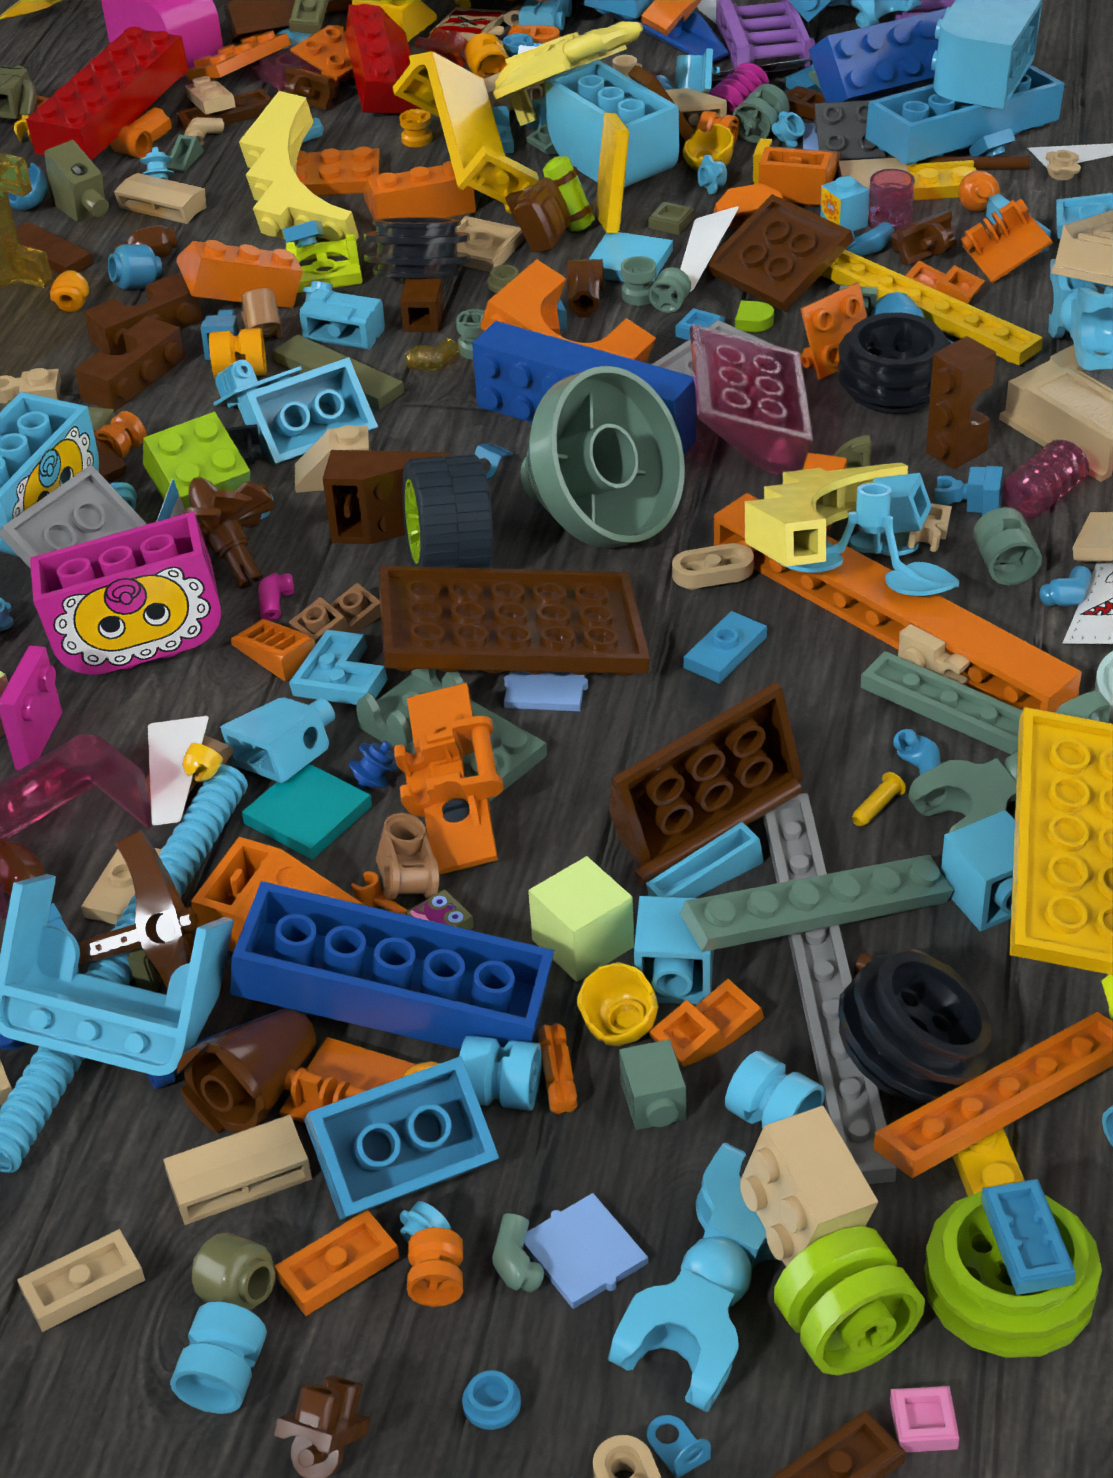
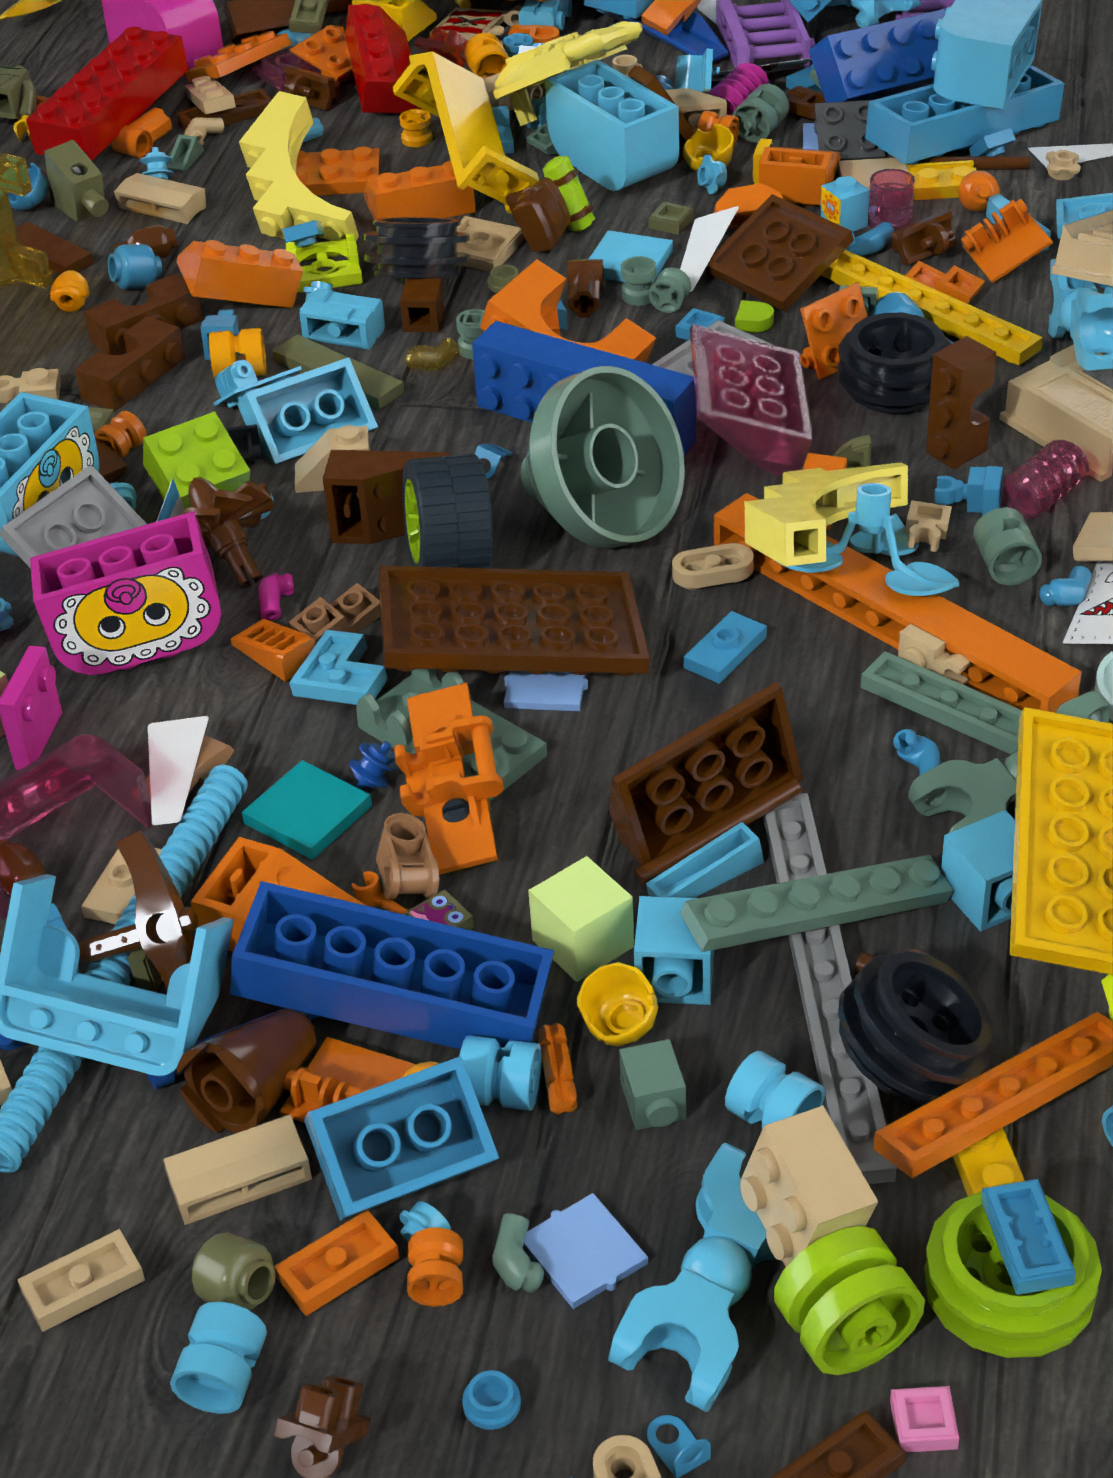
yellow hinge [182,743,223,782] -> none
medium azure torso [220,697,335,783] -> none
medium nougat piece [241,288,283,339] -> none
yellow tile [594,112,630,233] -> none
orange slope [649,979,764,1067] -> none
medium azure plate [772,111,805,148] -> none
yellow piece [852,772,906,827] -> none
medium azure brick [872,473,932,534] -> none

